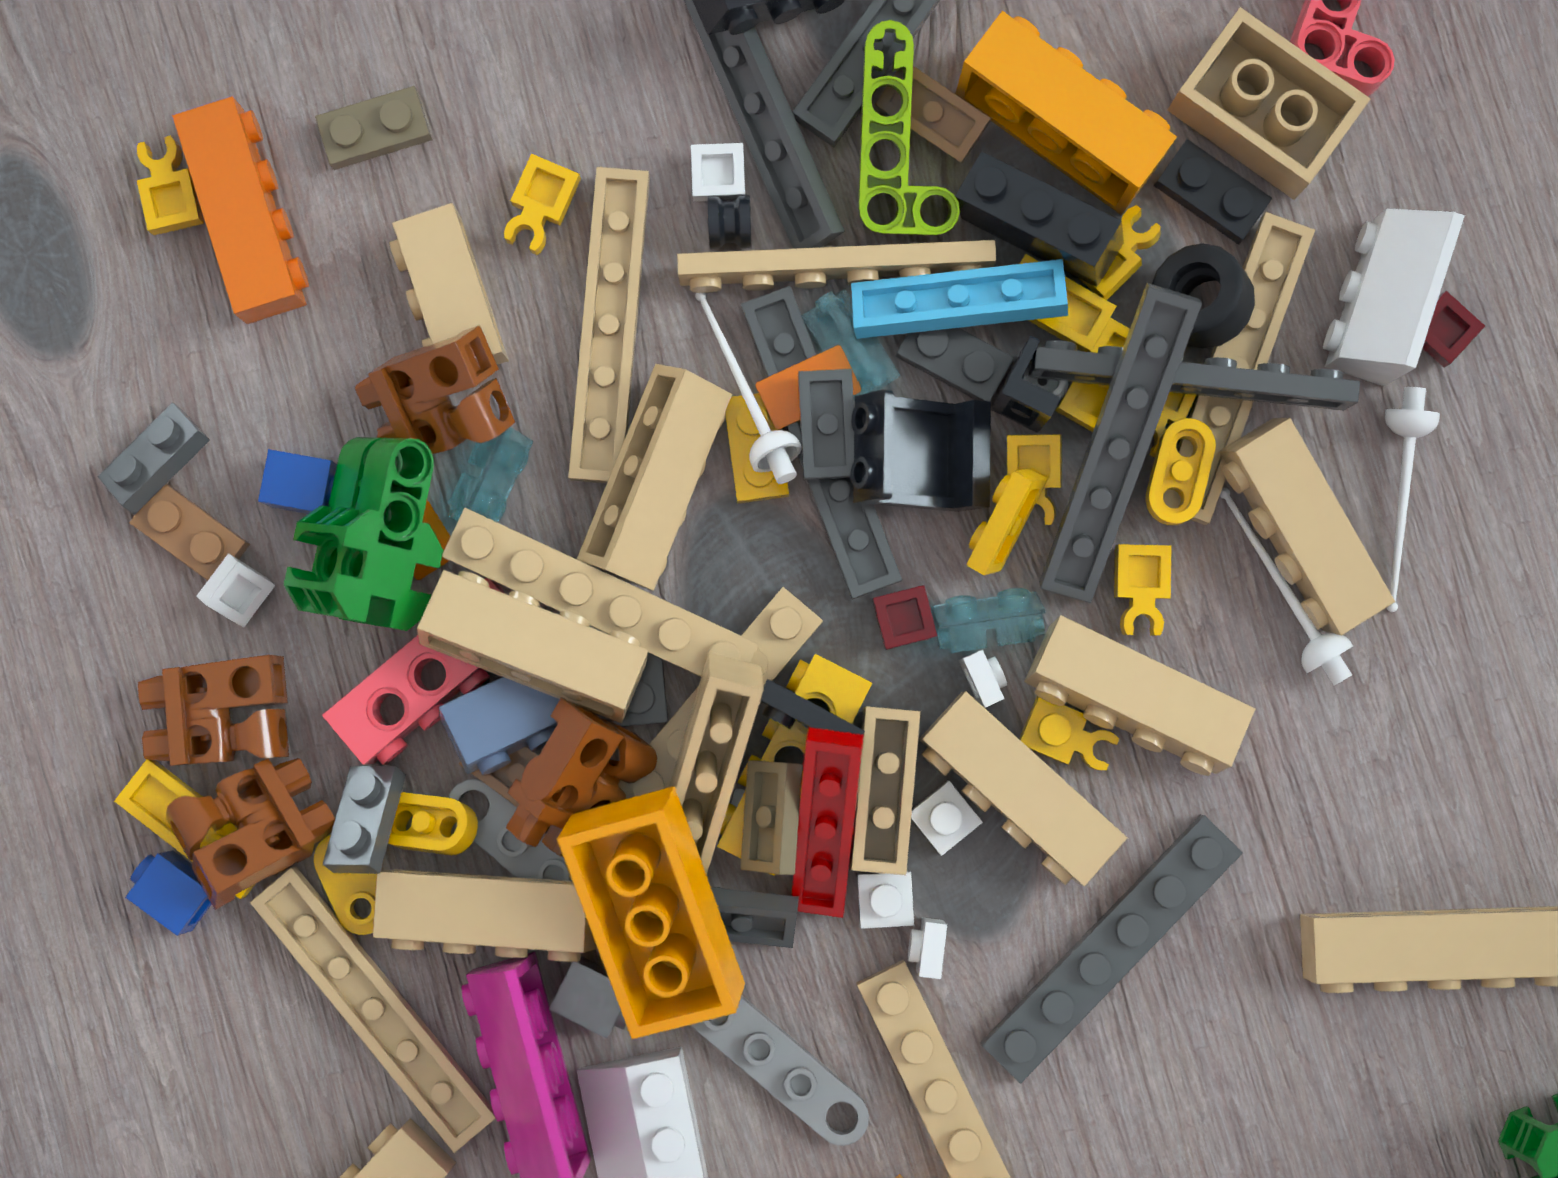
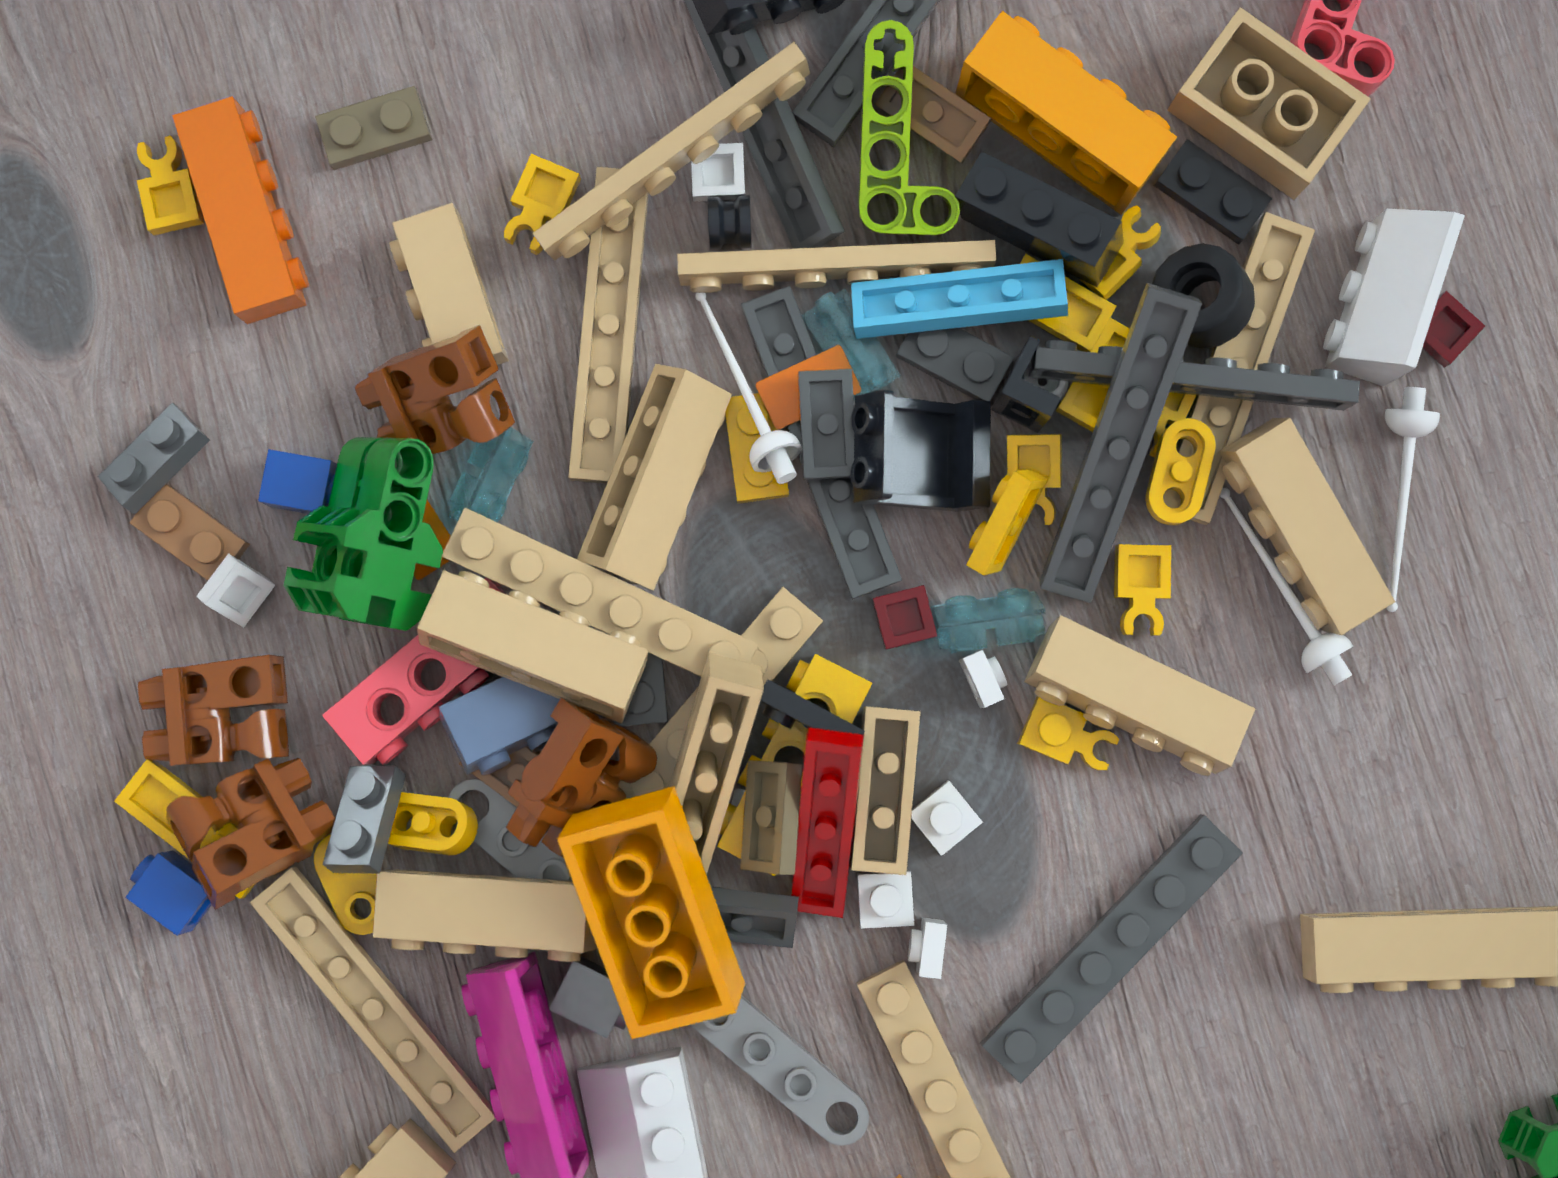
tan brick [919,691,1127,886] -> none
none -> tan plate [532,42,810,261]

